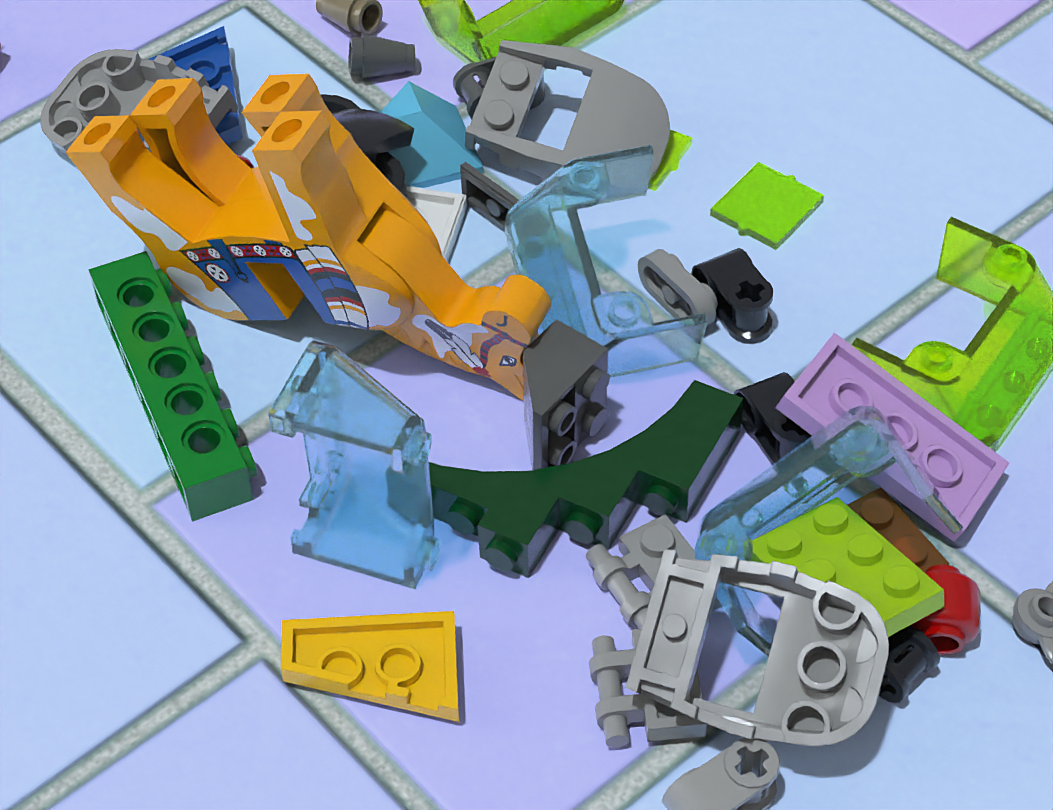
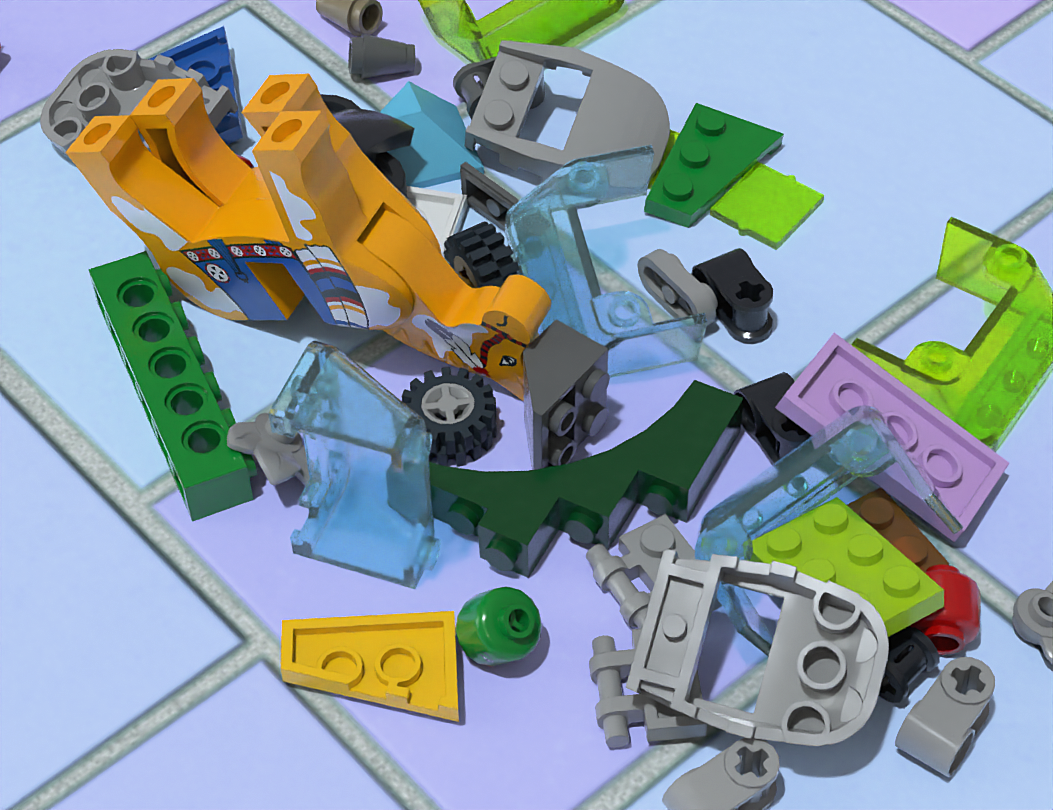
none -> light grey plate [227,413,325,492]
none -> black wheel [400,367,497,467]
none -> black wheel [444,221,520,288]
none -> green head [456,586,542,667]
none -> green wing [643,103,784,228]
none -> light grey piece [895,657,995,777]

